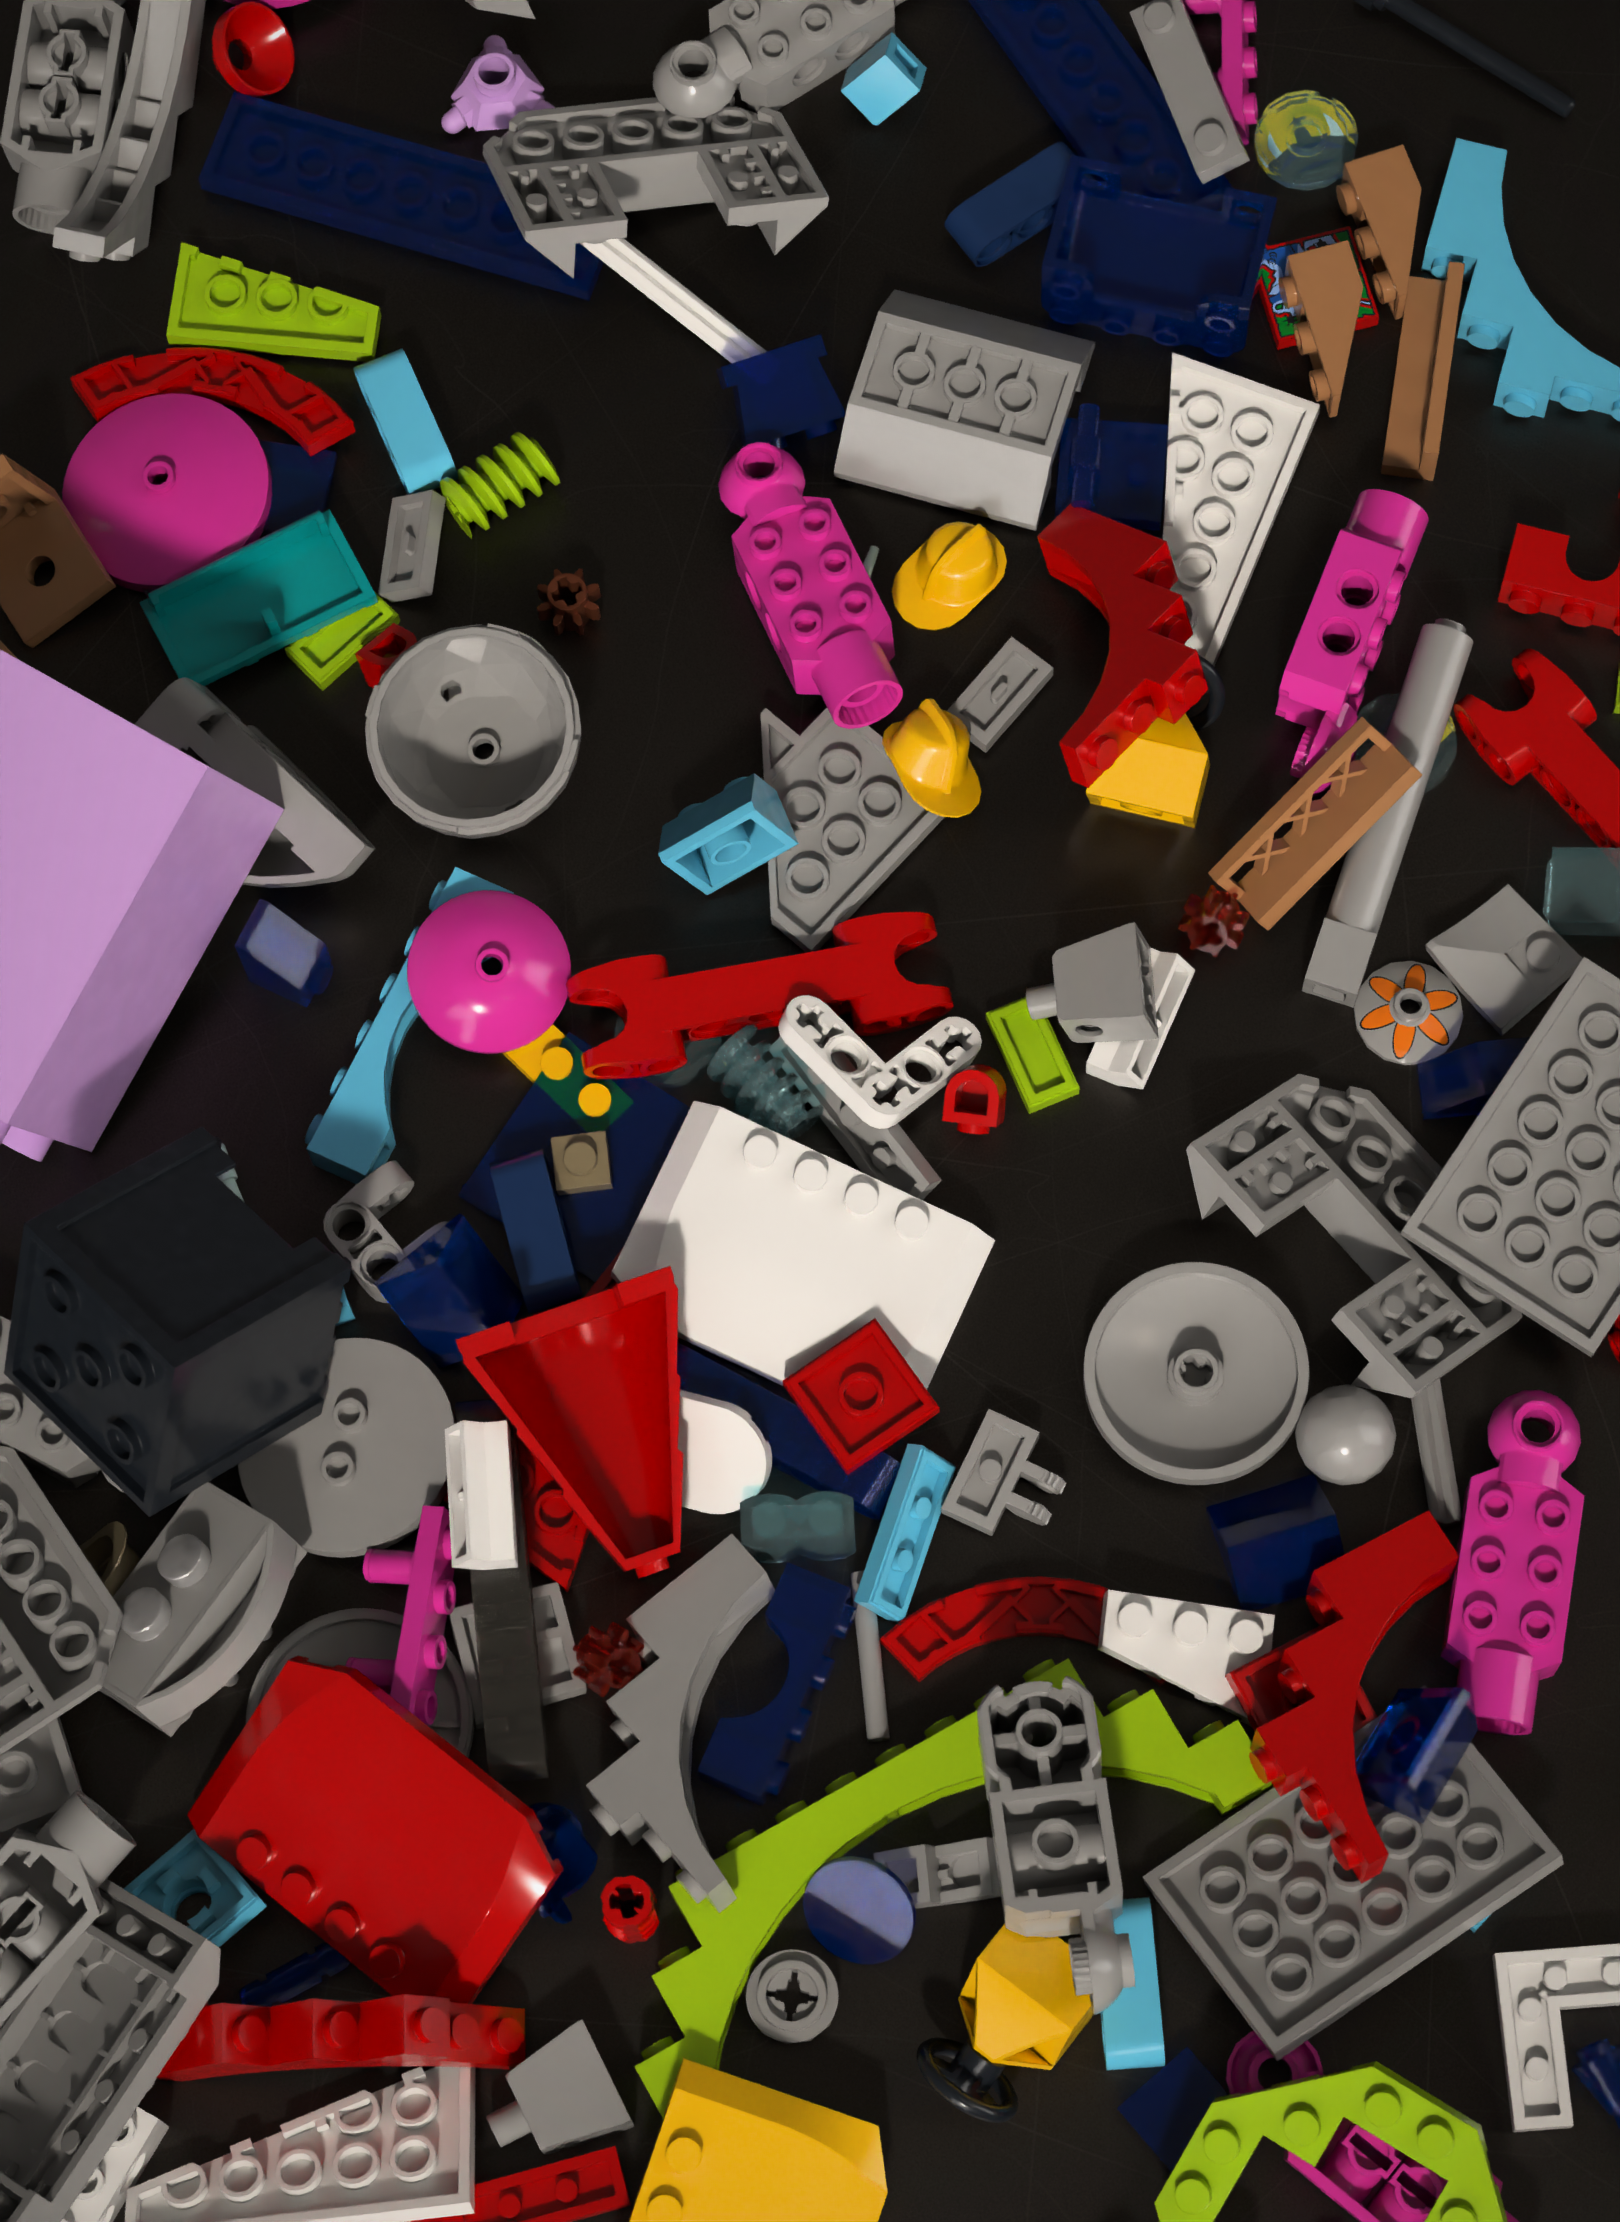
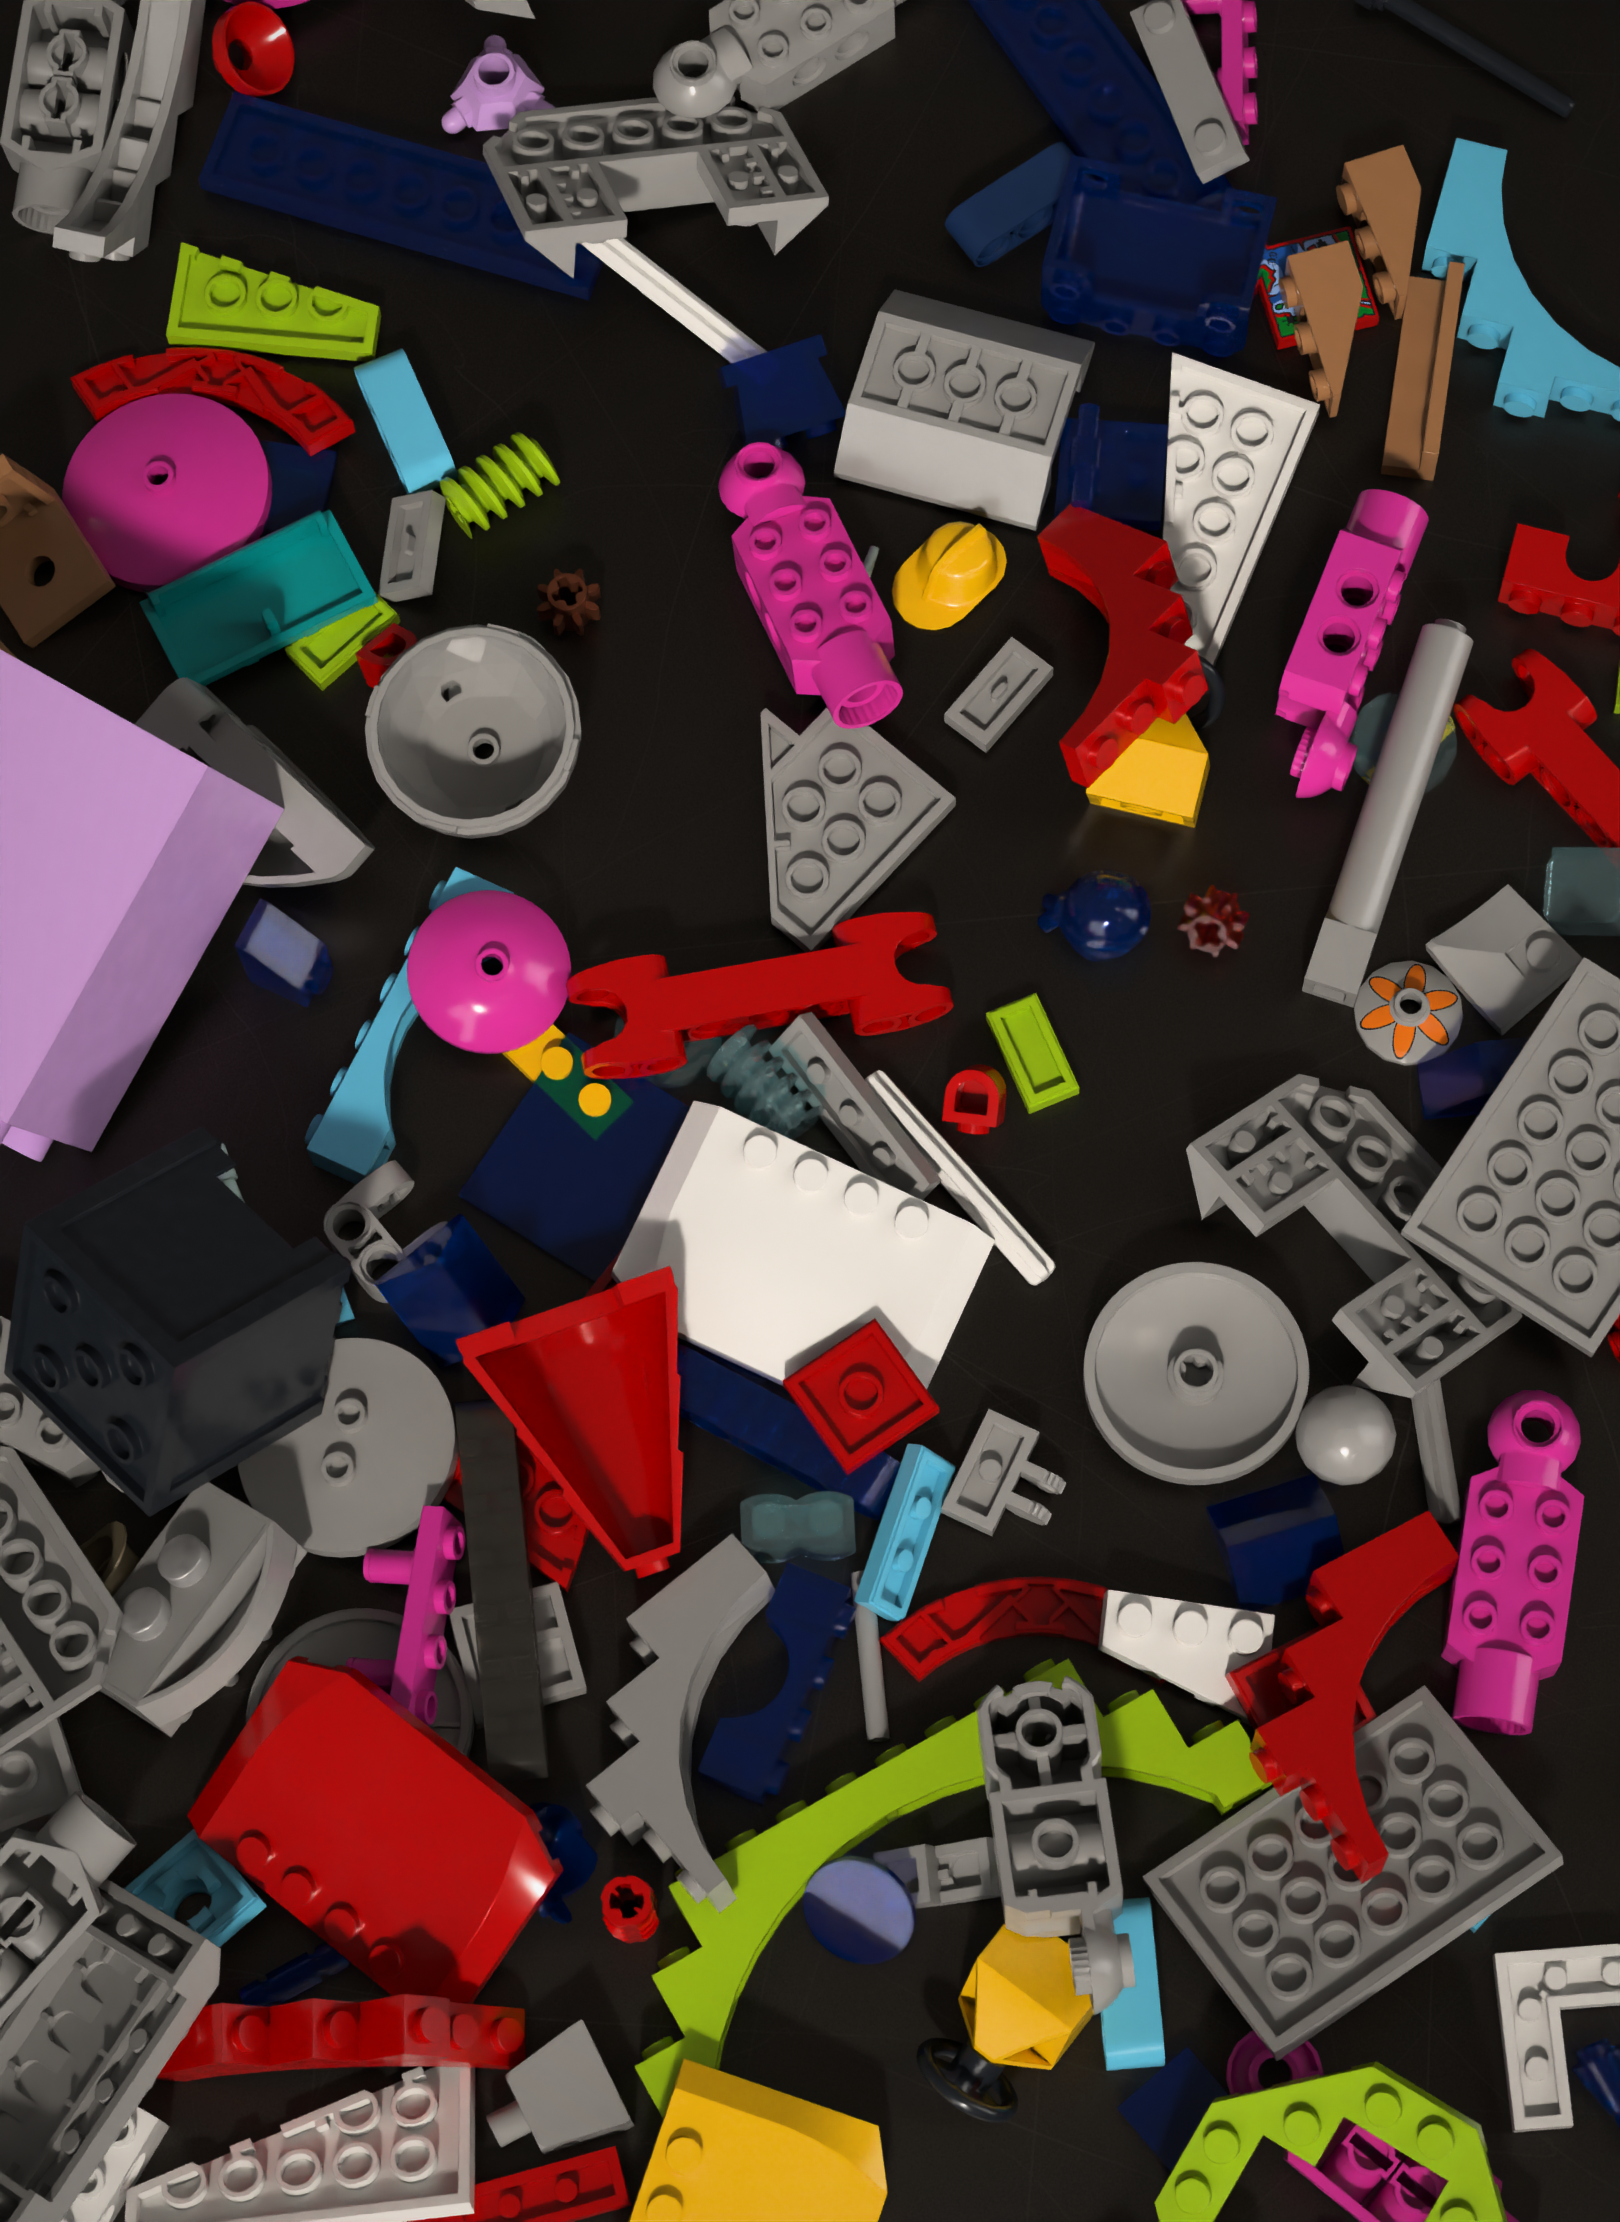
white piece [444,1420,518,1570] -> none
dark blue beam [489,1148,583,1314] -> none
dark tan plate [551,1131,613,1196] -> none
clear red gear [572,1622,644,1697] -> none
medium azure slope [658,773,799,895] -> none
white tile [678,1390,772,1514] -> none
light grey gear [746,1949,838,2044] -> none
white beam [778,995,982,1129] -> none
medium azure panel [841,32,926,125] -> none
yellow piece [882,698,982,818] -> none
light grey torso [1026,922,1159,1043] -> none
white piece [1086,947,1195,1089] -> none
medium nougat fence [1208,716,1422,931] -> none
clear light blue tile [1254,90,1358,191] -> none
clear blue slope [1356,1687,1478,1824] -> none
none -> white axle [864,1070,1056,1286]
none -> clear blue hat [1037,869,1152,962]

